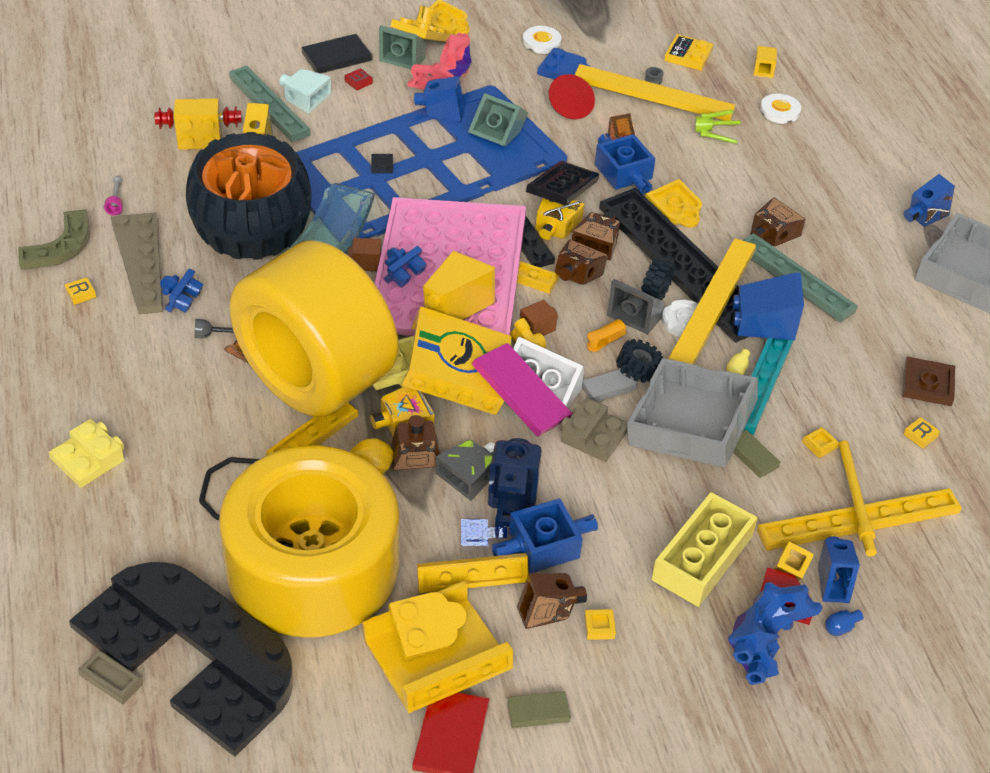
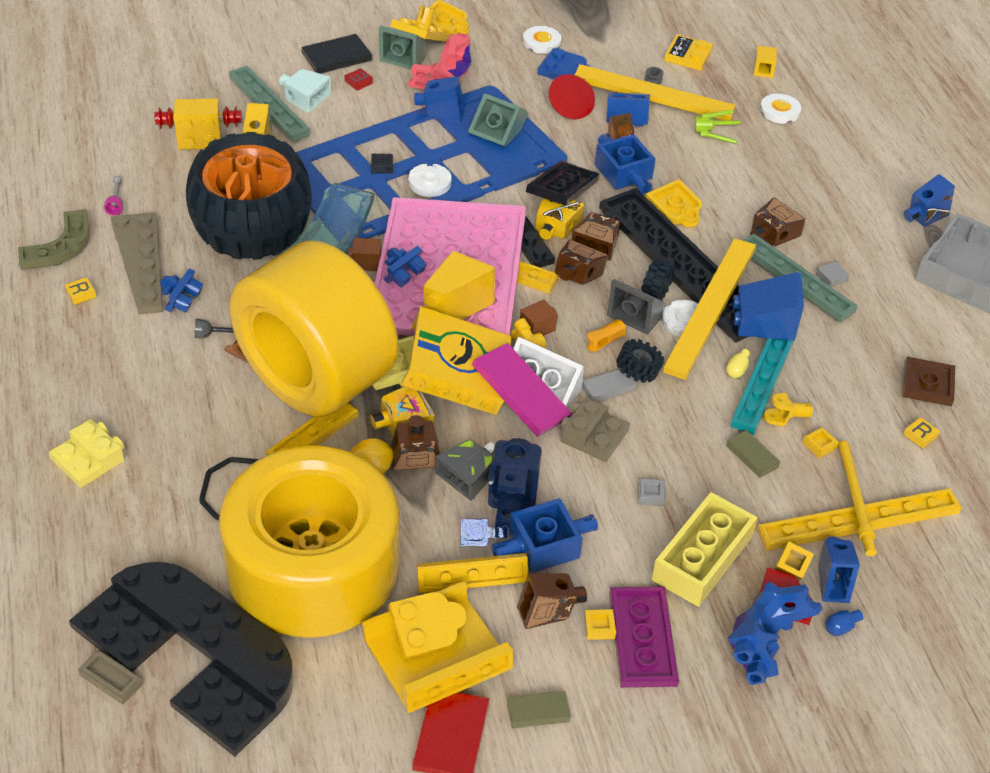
light grey tile [627,358,758,468] -> none
none -> white tile [408,164,452,197]
none -> blue brick [607,92,650,127]
none -> magenta tile [609,587,679,688]
none -> light grey tile [638,478,665,506]
none -> yellow piece [763,392,813,426]
none -> light grey tile [816,261,849,287]

